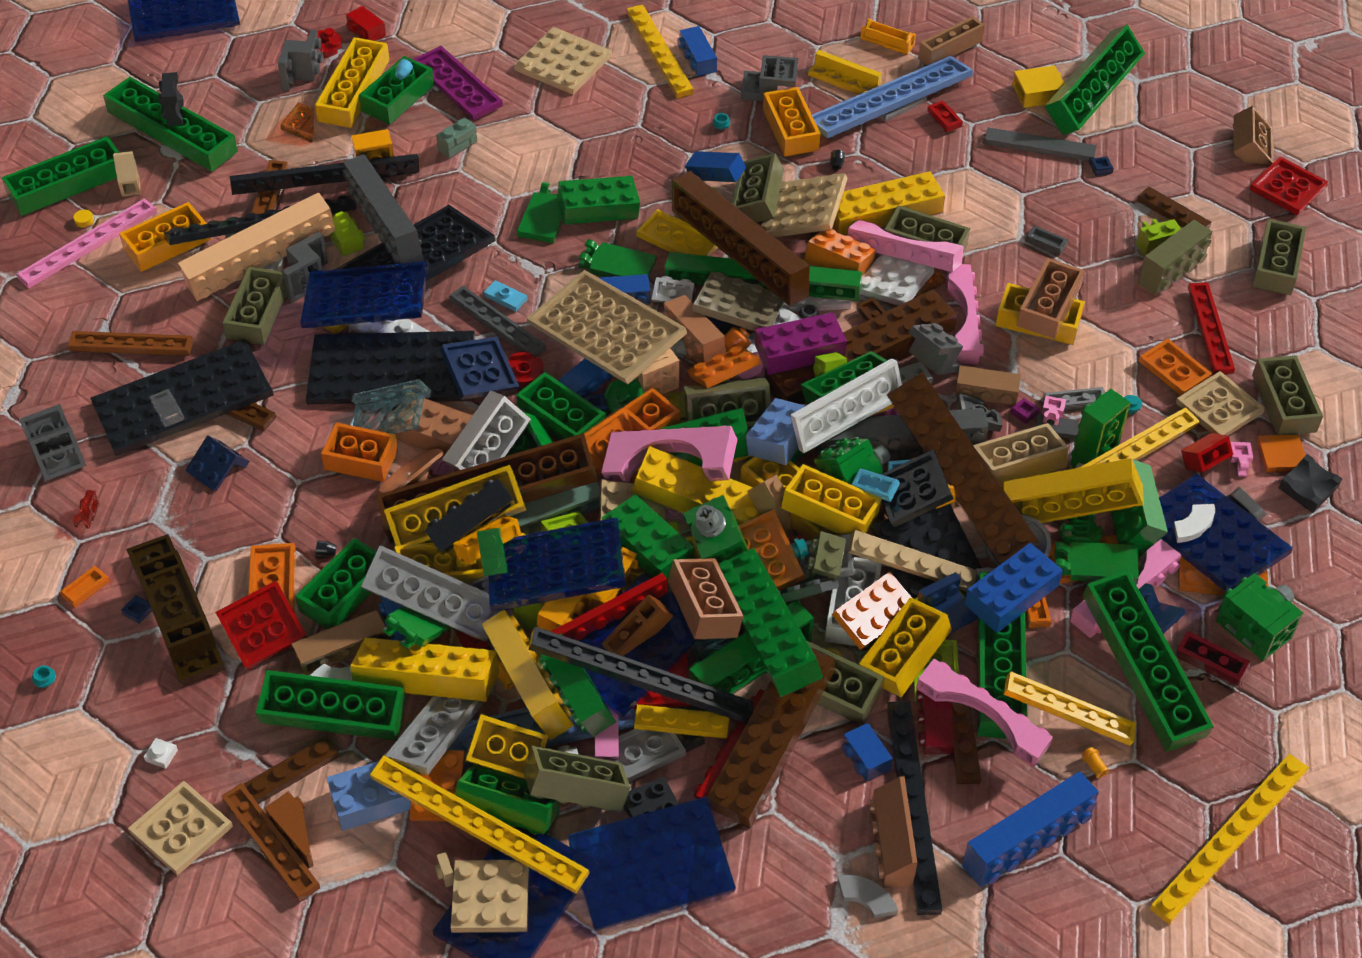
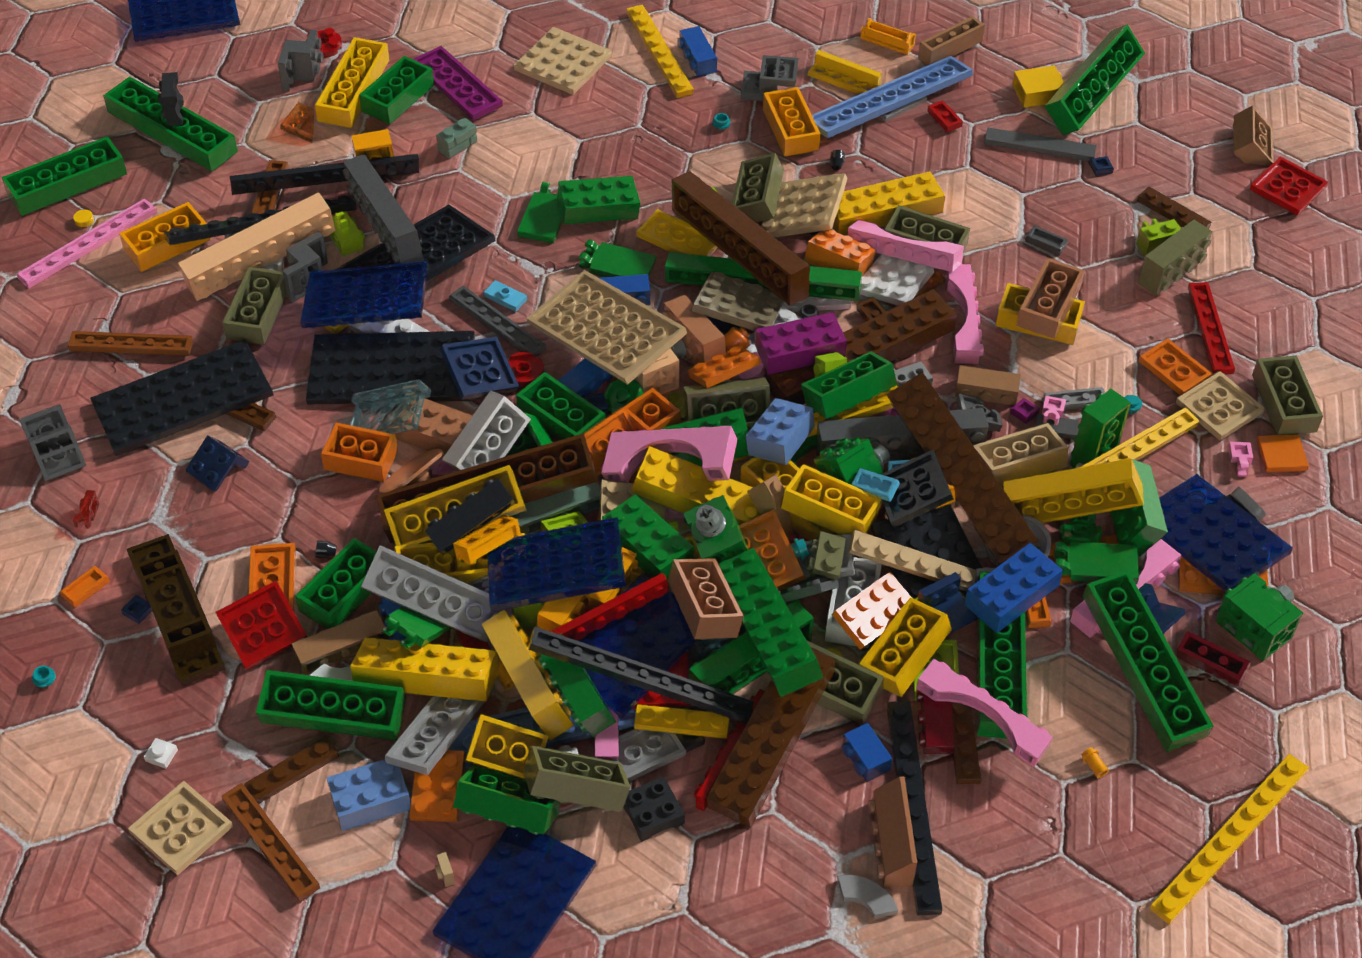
tan slope [113,151,141,197] -> none
clear tile [149,389,184,427] -> none
dark orange slope [265,791,314,868] -> none
red brick [346,6,386,41] -> none
yellow plate [370,755,589,894] -> none
medium azure hose [395,59,413,79] -> none
tan plate [451,860,529,933] -> none
green plate [477,528,508,576] -> none
clear blue plate [567,797,736,932] -> none
dark orange slope [601,594,674,656] -> none
white bracket [652,276,696,303] -> none
blue brick [684,151,746,182] -> none
white plate [790,359,902,453] -> none
dark grey bracket [908,323,963,375] -> none
blue brick [962,771,1099,888] -> none
yellow plate [1004,671,1136,746] -> none
white tile [1174,504,1215,543] -> none
red brick [1181,433,1234,472] -> none
olive brick [1252,219,1306,295] -> none
black brick [1279,454,1342,513] -> none

